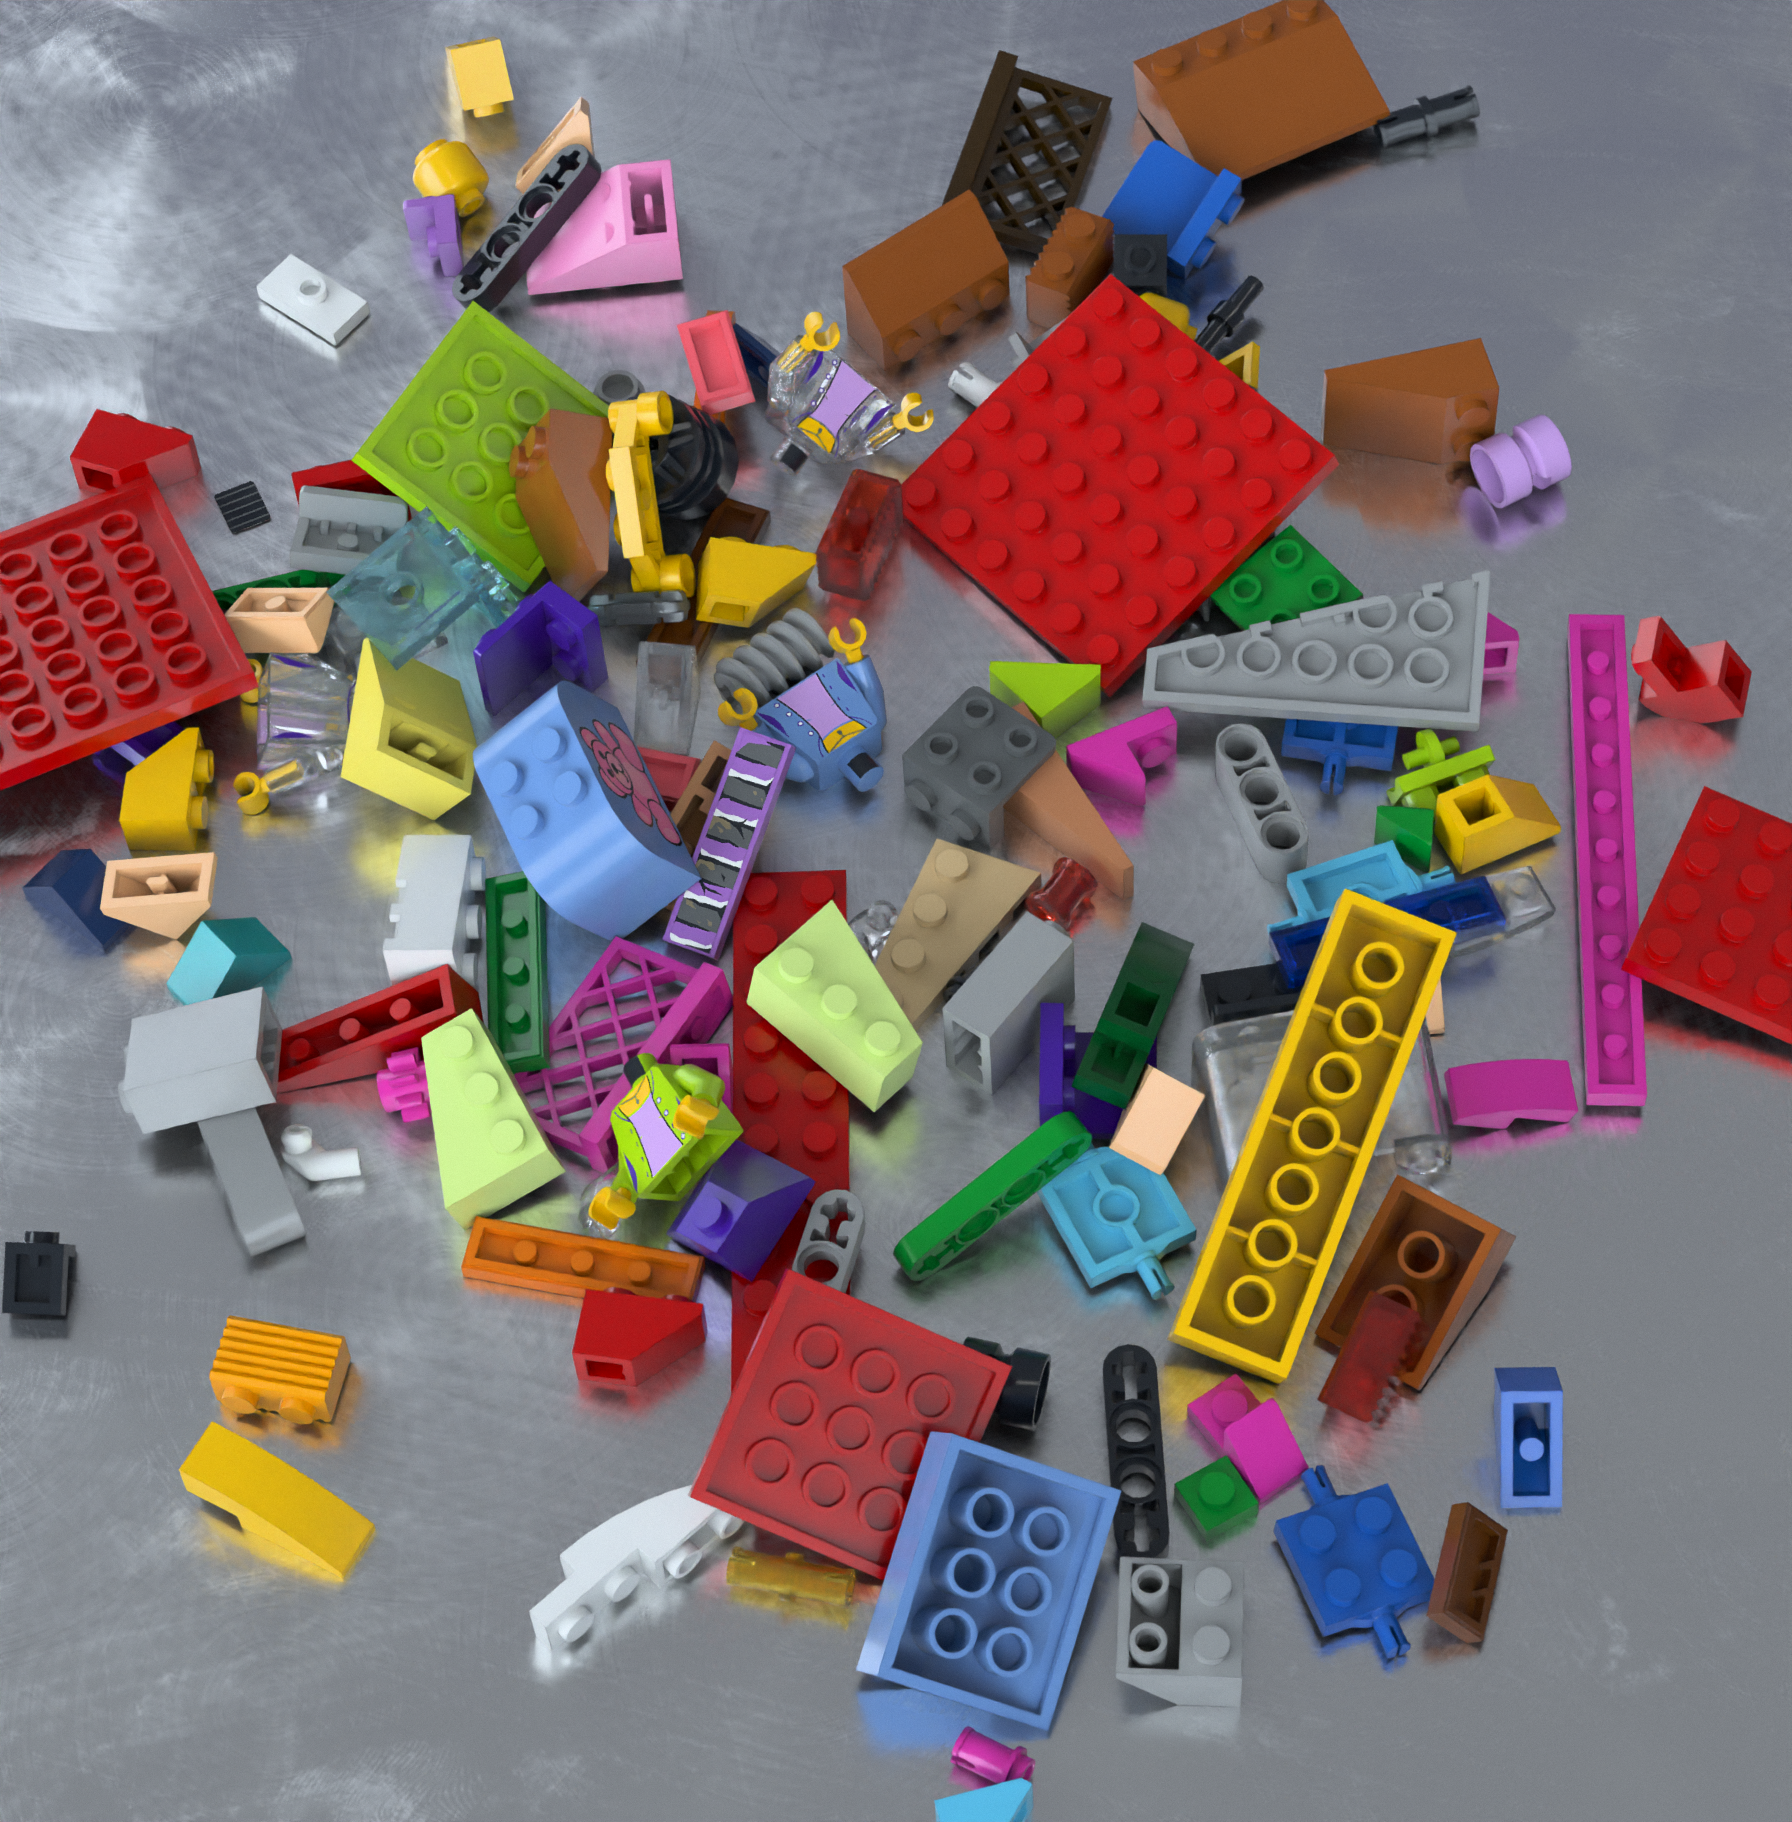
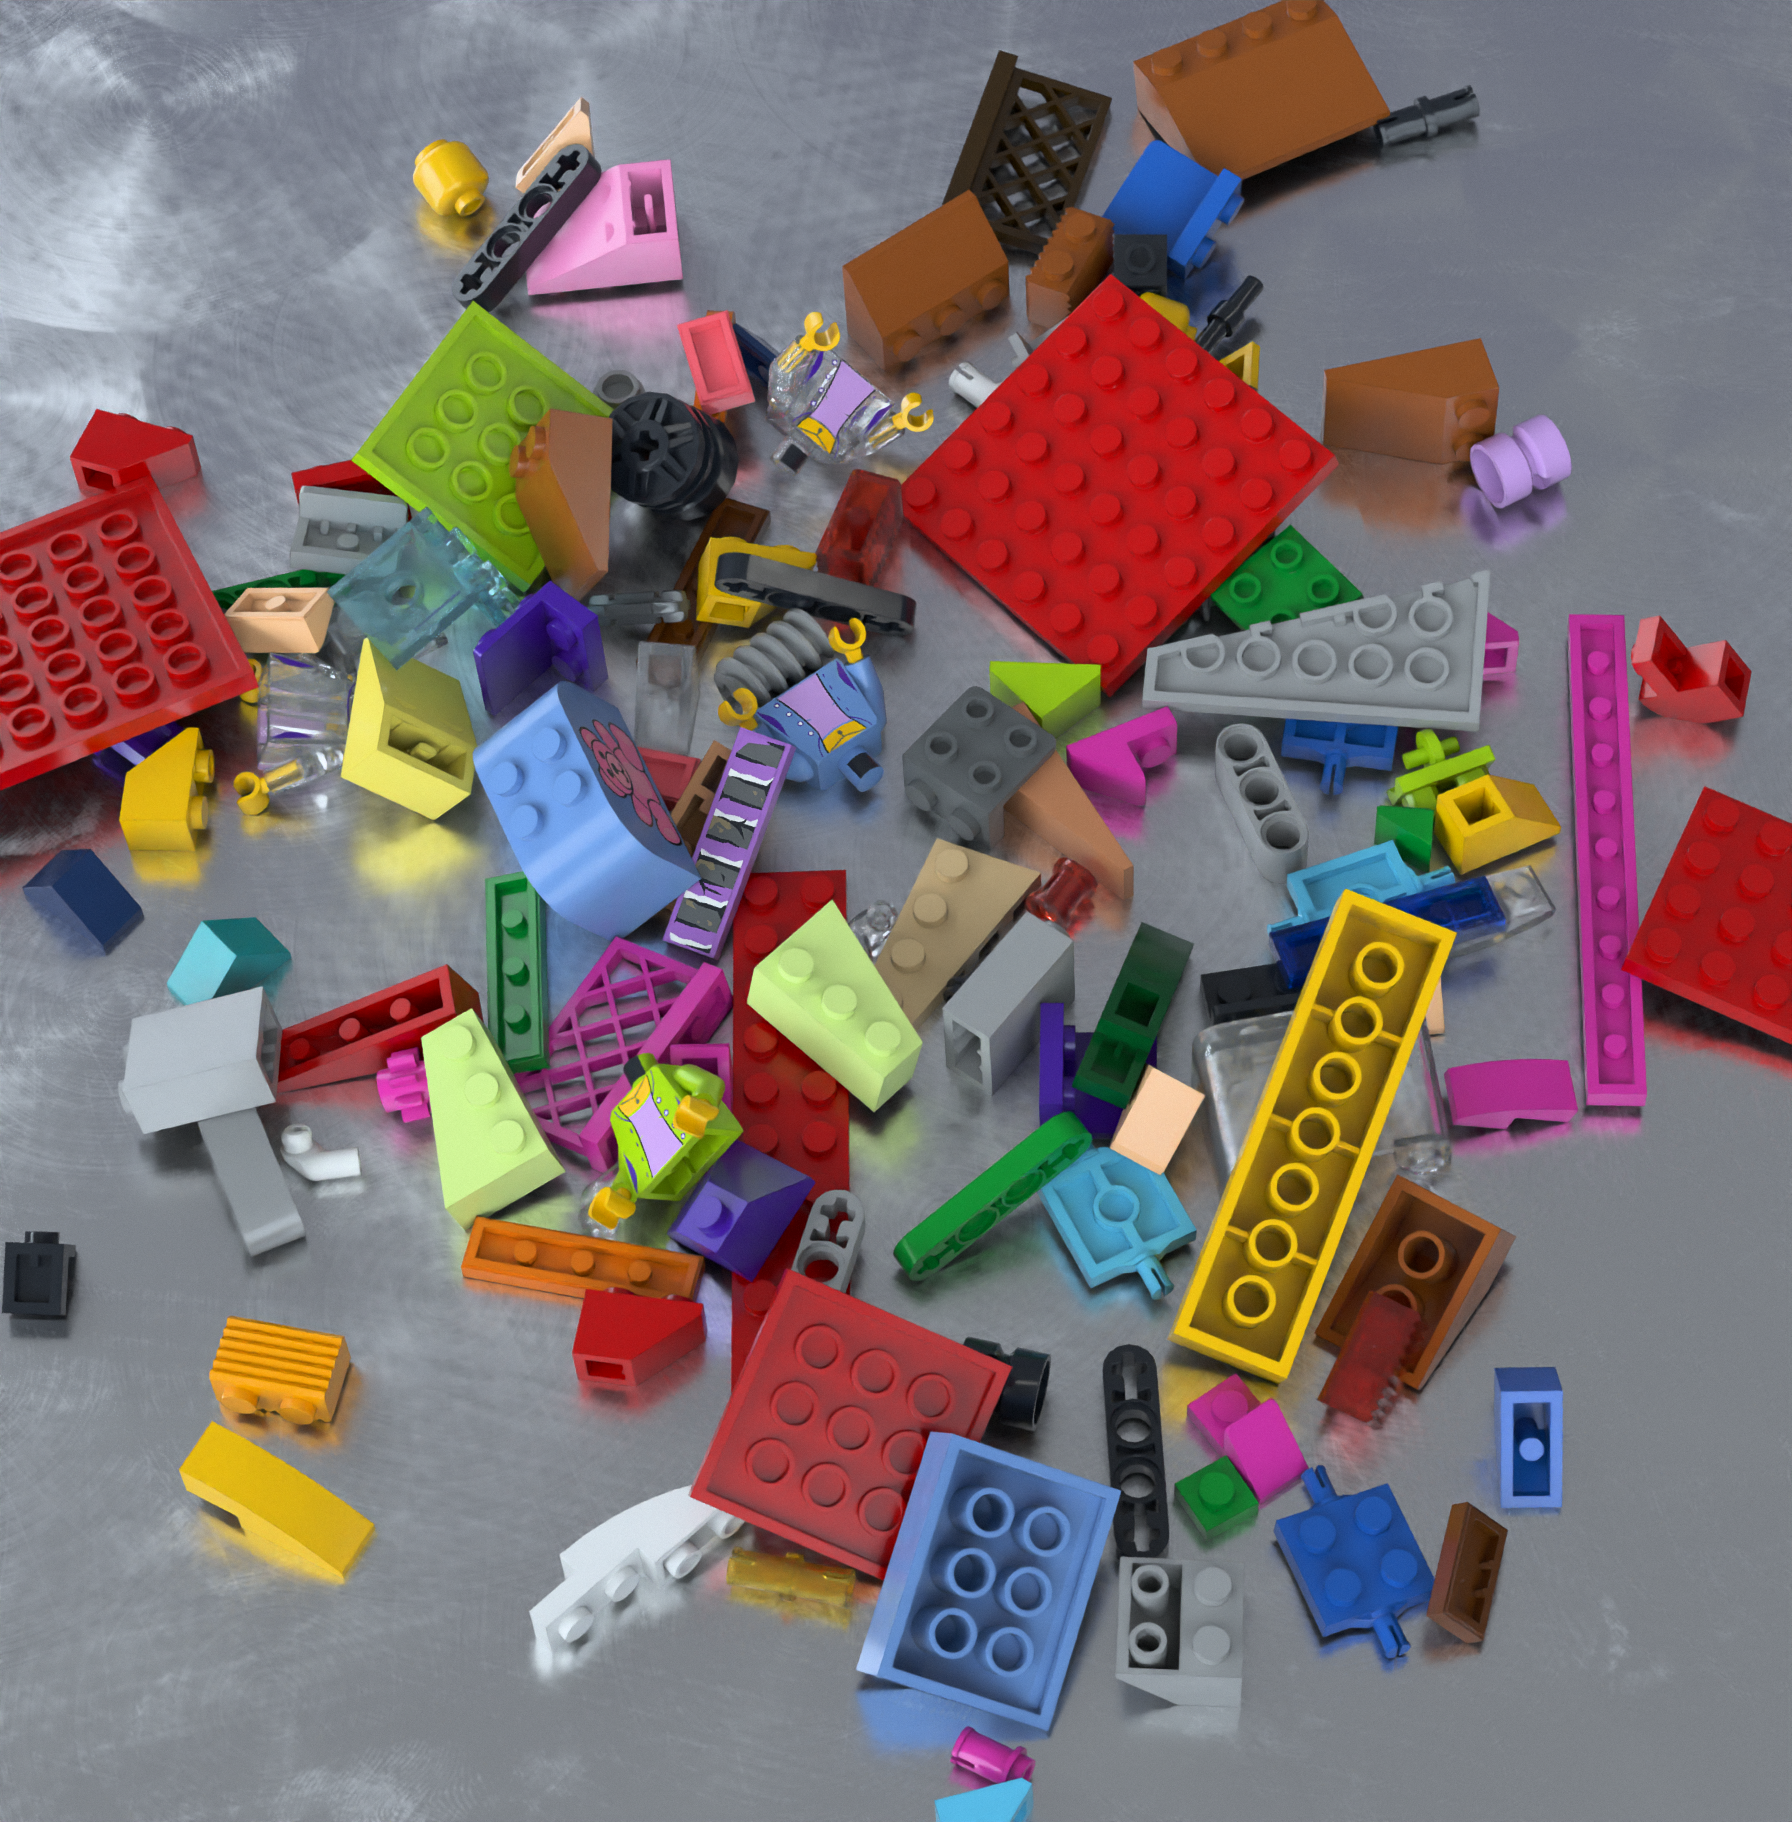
light nougat slope [100,852,218,940] -> none
black sticker [214,481,271,533] -> none
white plate [256,254,370,345] -> none
white wedge [383,835,486,987] -> none
medium lavender bracket [403,194,464,277] -> none
yellow slope [445,36,514,117] -> none
yellow plate [606,390,696,597] -> none
none -> black beam [714,552,917,636]

